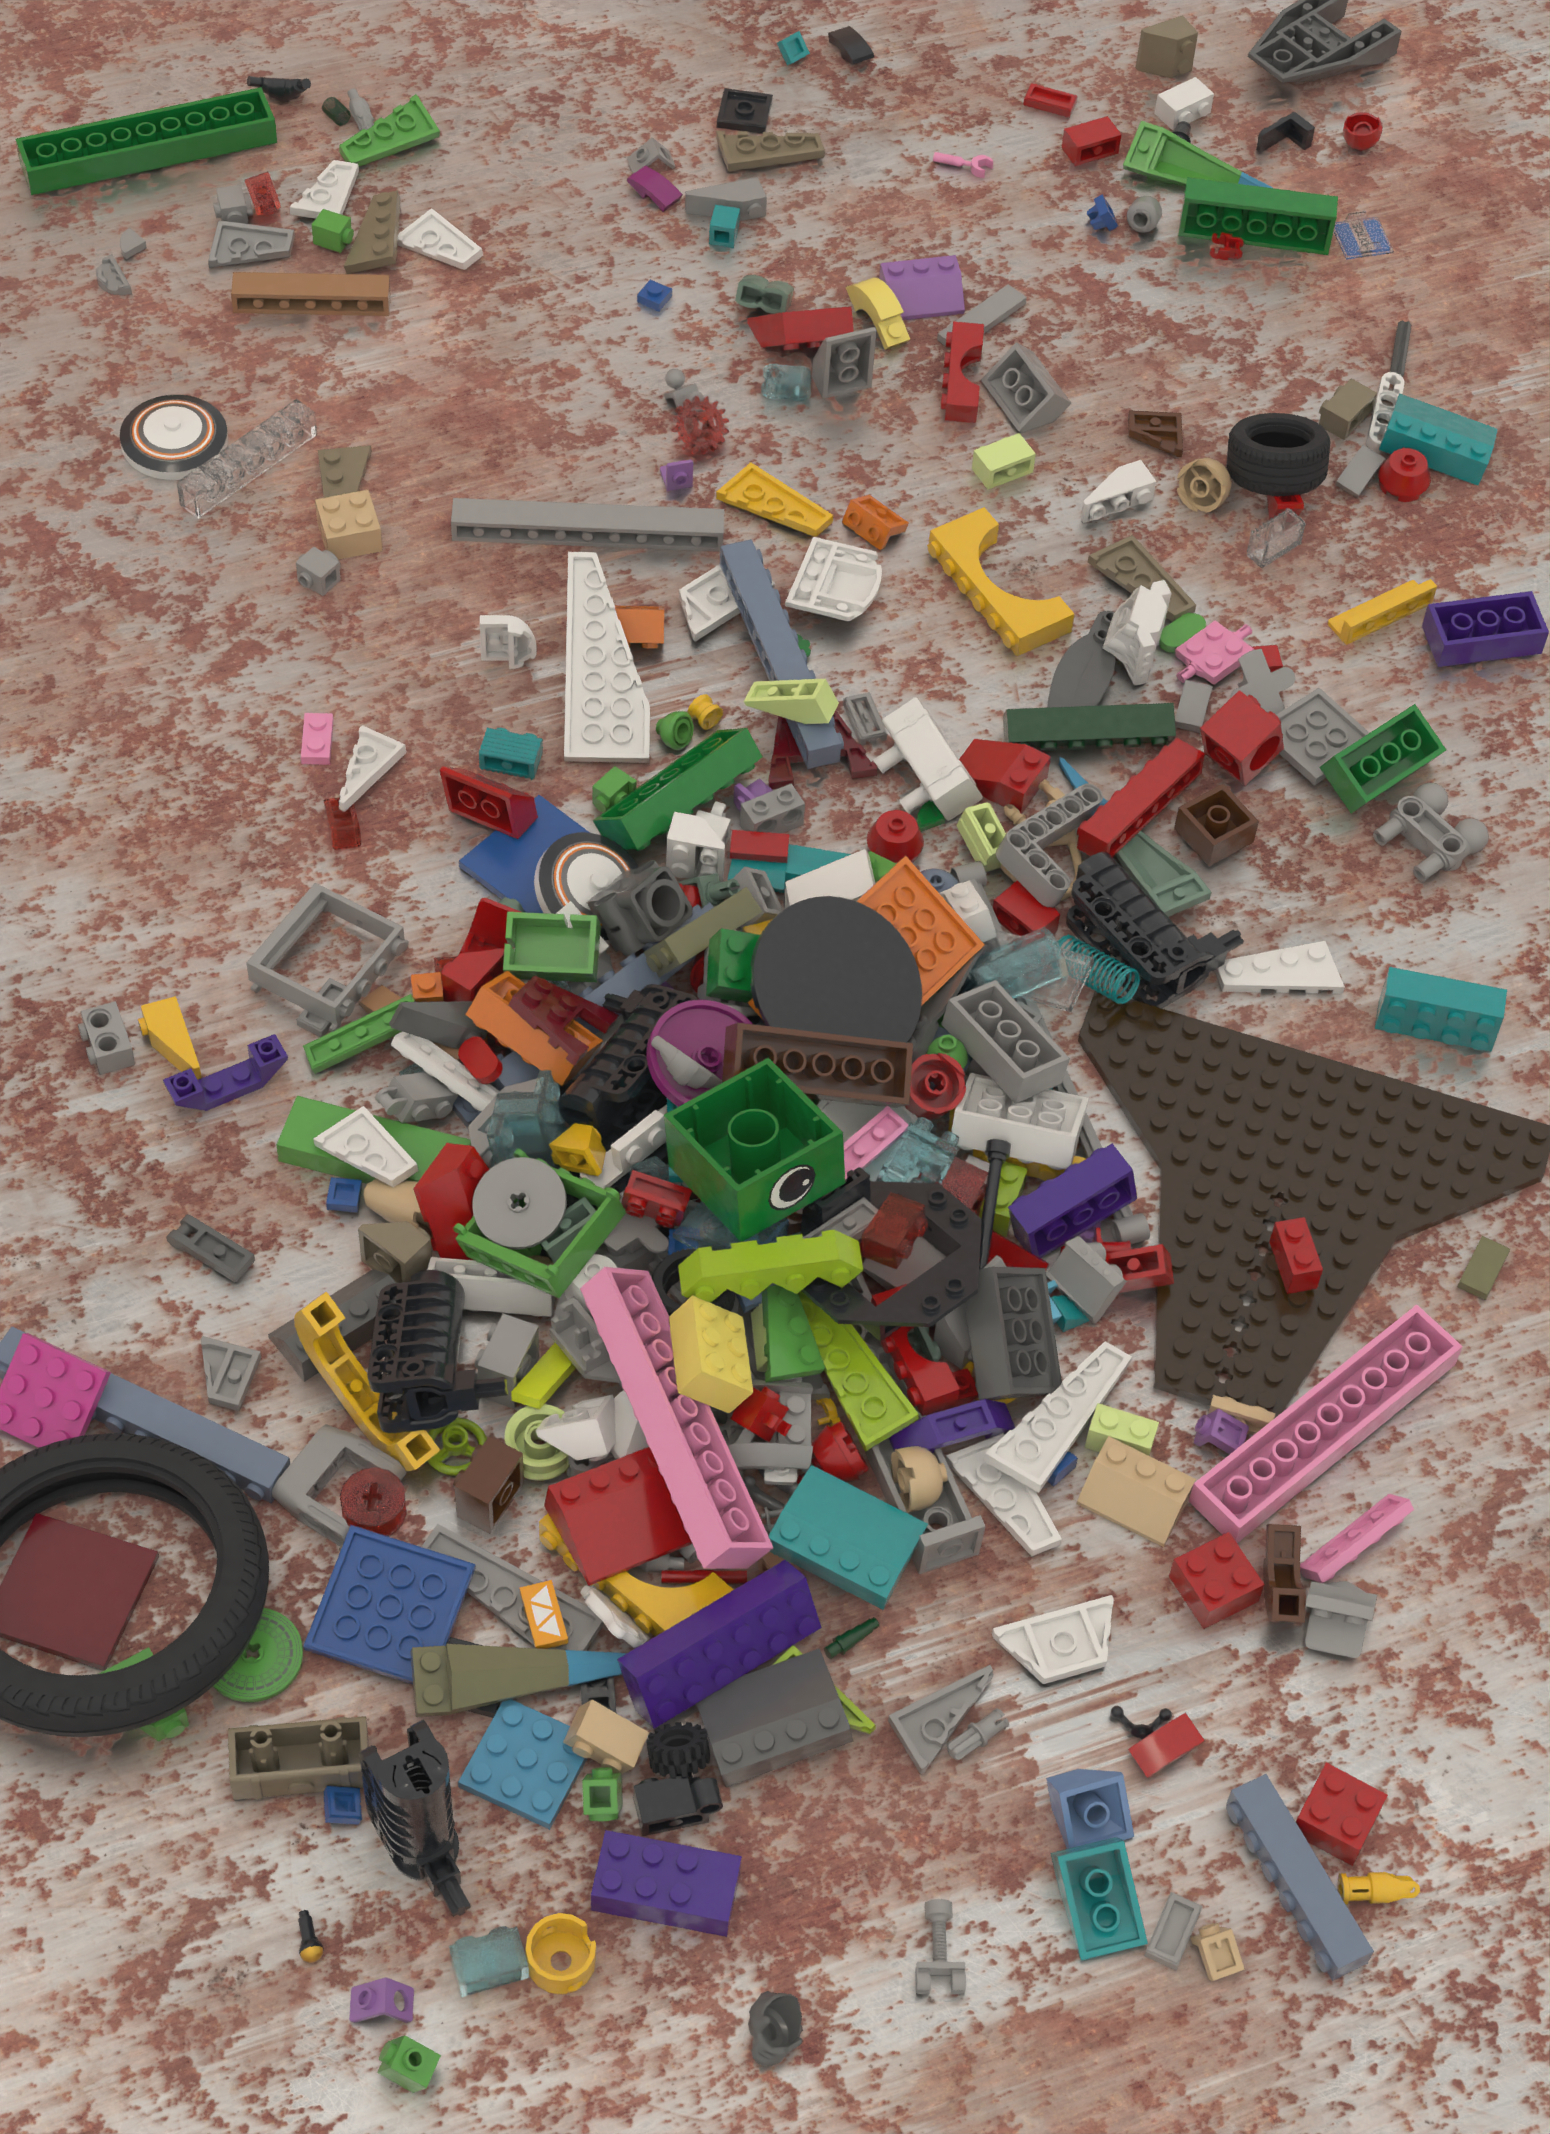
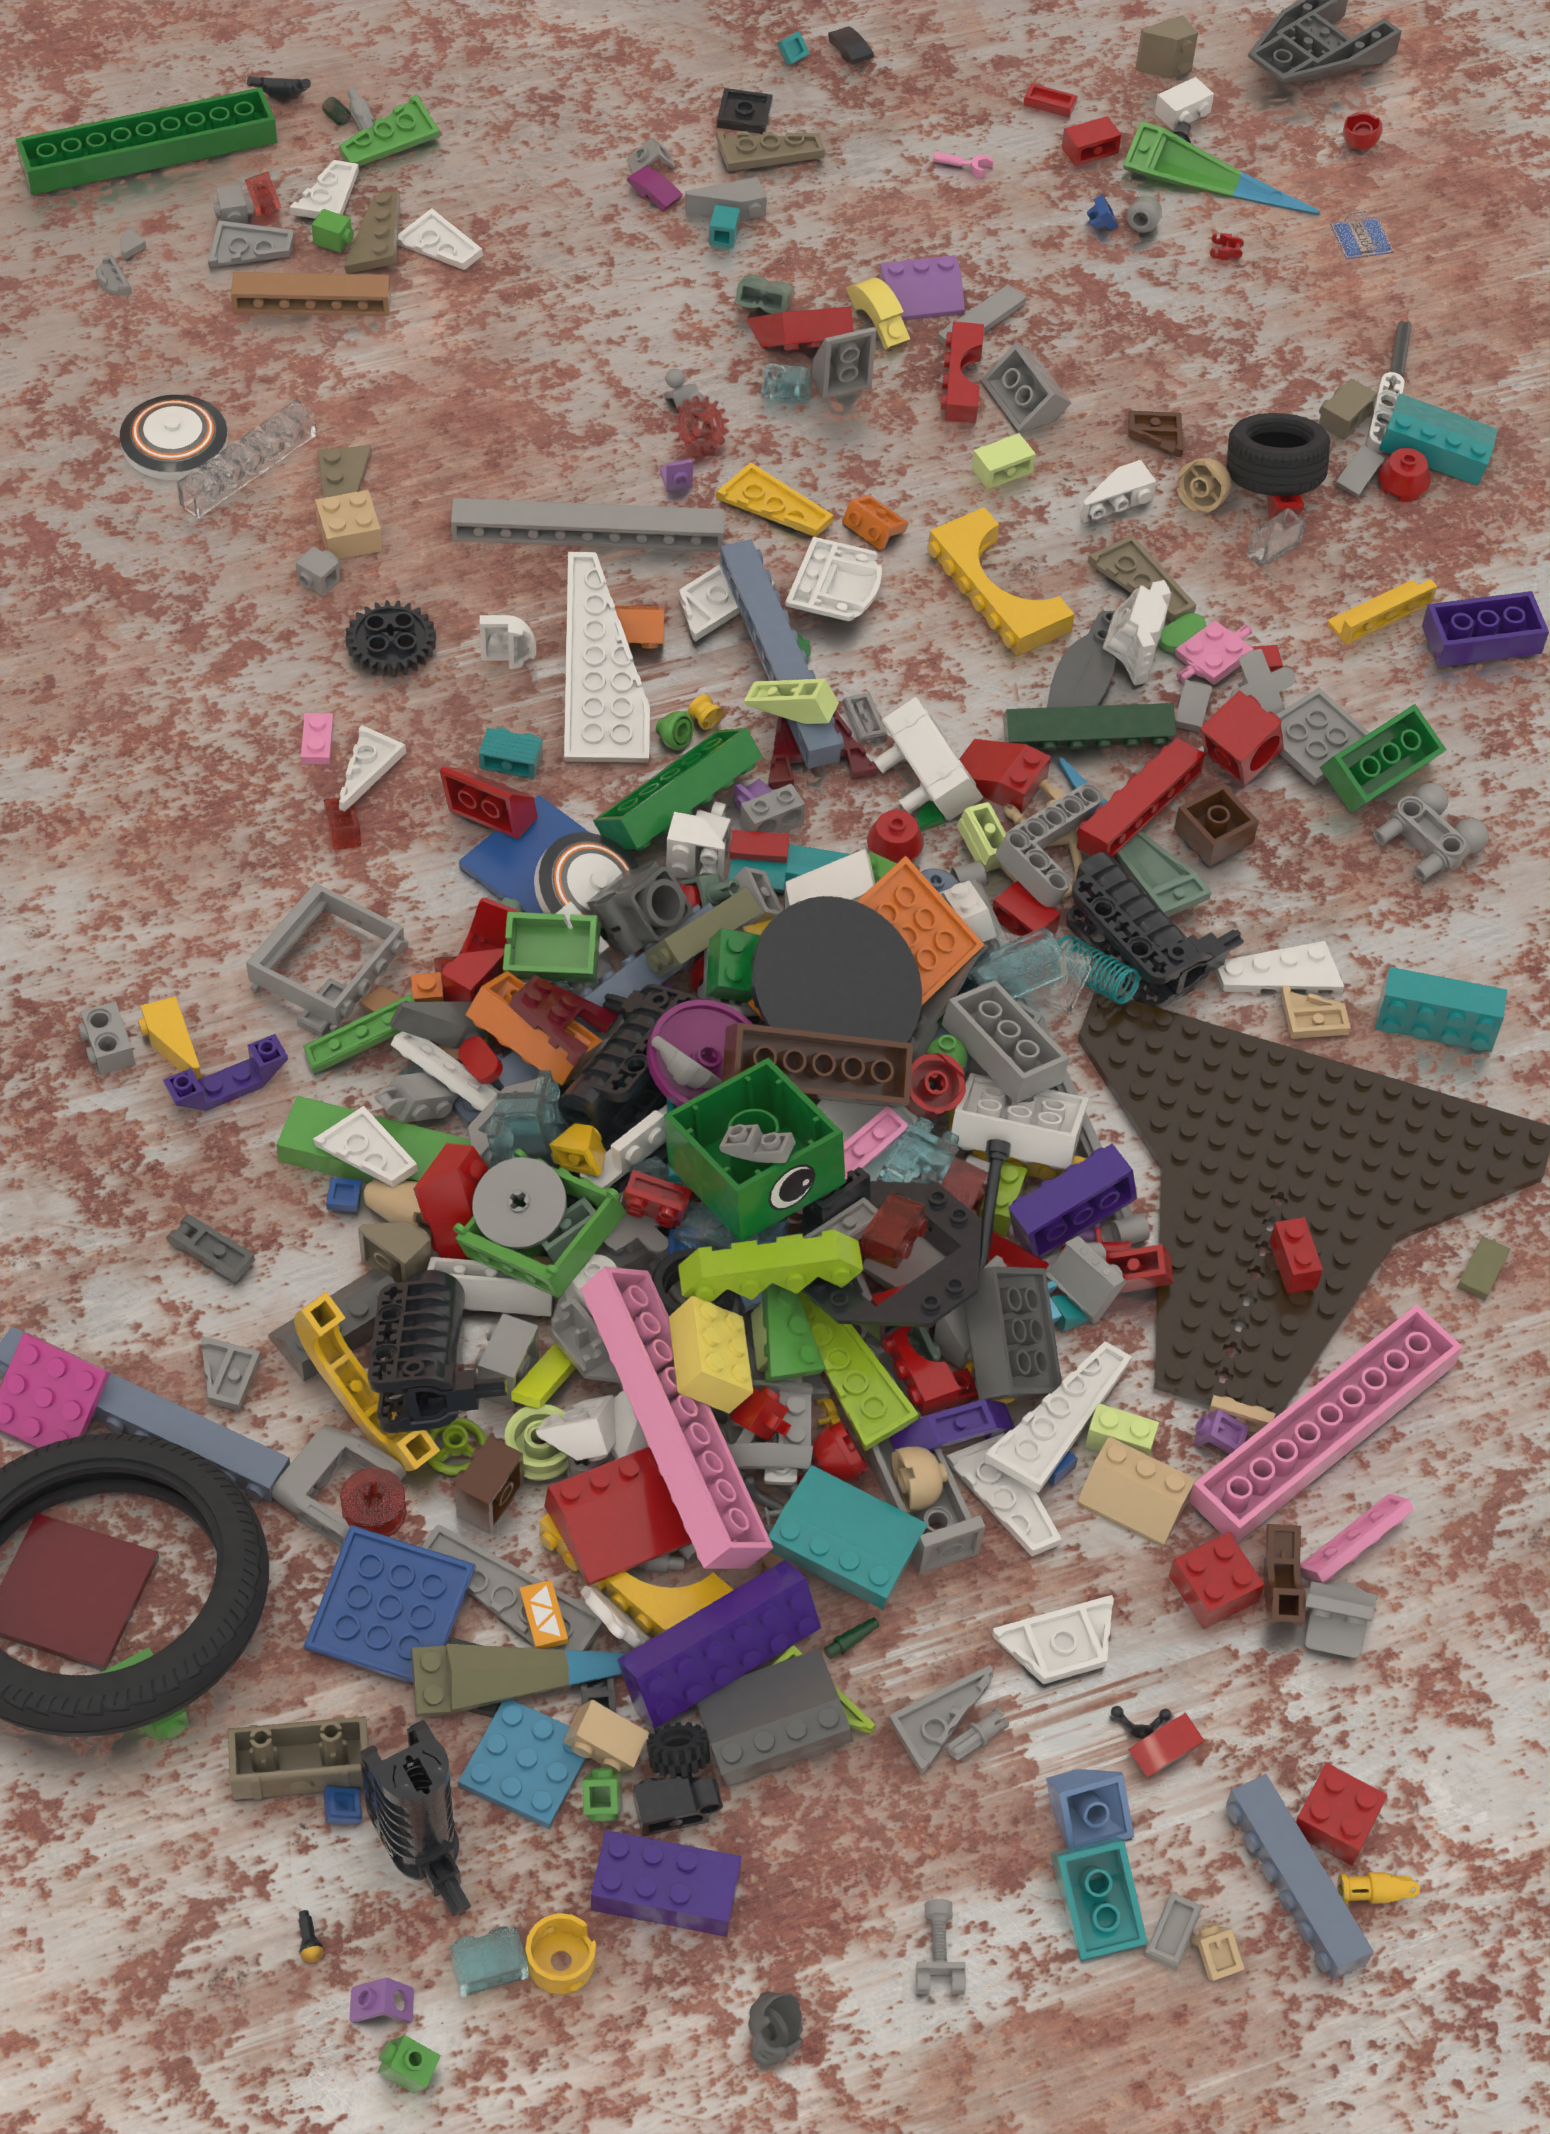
bright green piece [213,1608,303,1702] -> none
bright green brick [592,766,637,813] -> none
blue plate [637,279,672,312] -> none
red piece [661,1570,747,1584] -> none
green brick [1178,177,1338,255] -> none
black bracket [1256,112,1315,153] -> none
none -> black gear [345,600,436,677]
none -> light grey slope [719,1124,796,1163]
none -> tan wing [1280,985,1351,1039]

